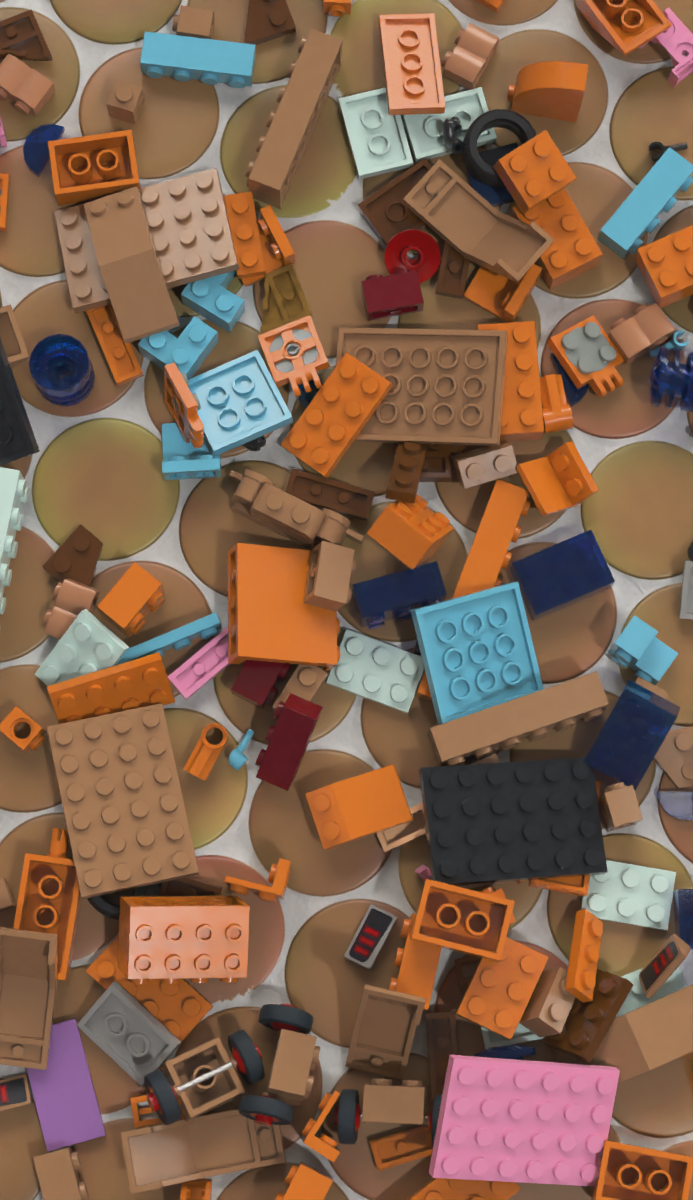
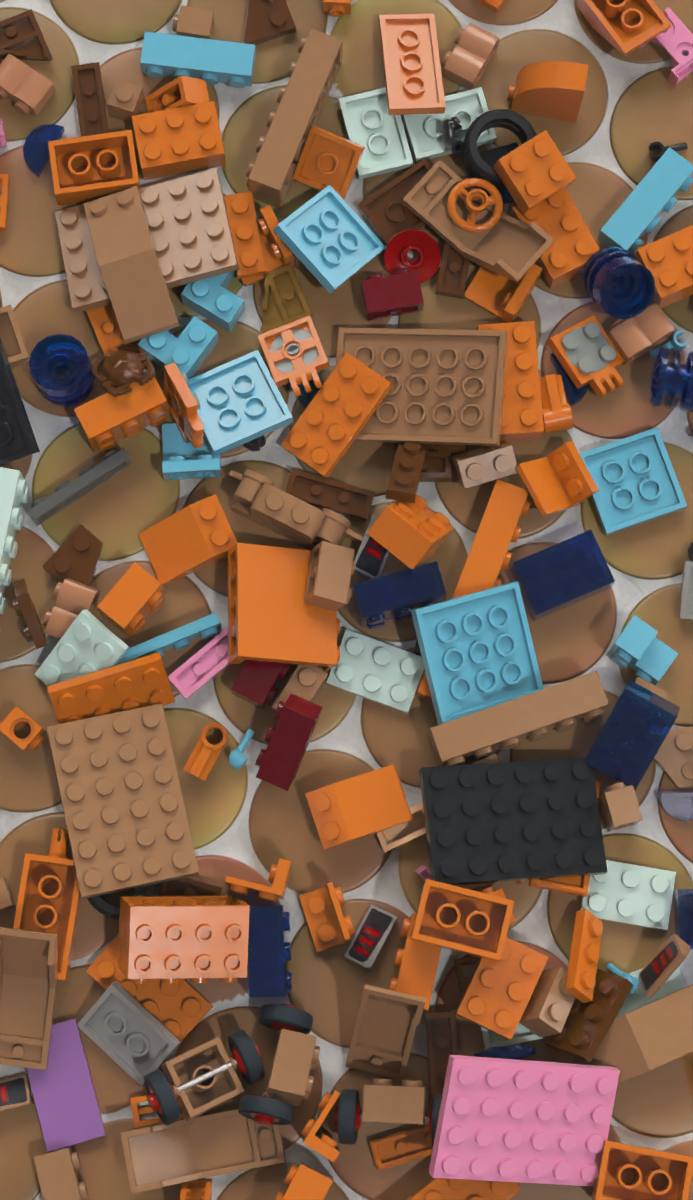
none -> reddish brown wing [12,579,47,649]
none -> dark grey plate [28,448,132,526]
none -> reddish brown plate [71,62,109,137]
none -> orange brick [74,375,170,453]
none -> reddish brown shield [92,344,156,397]
none -> orange brick [132,101,226,180]
none -> orange slope [138,494,238,586]
none -> orange slope [145,76,210,113]
none -> clear blue brick [248,905,292,999]
none -> medium azure plate [273,185,386,294]
none -> orange plate [292,126,365,200]
none -> orange bracket [299,882,355,952]
none -> slope [354,516,390,582]
none -> orange piece [447,178,503,233]
none -> medium azure plate [579,427,687,536]
none -> clear blue wheel [581,246,655,320]
none -> medium azure hand [607,963,639,994]

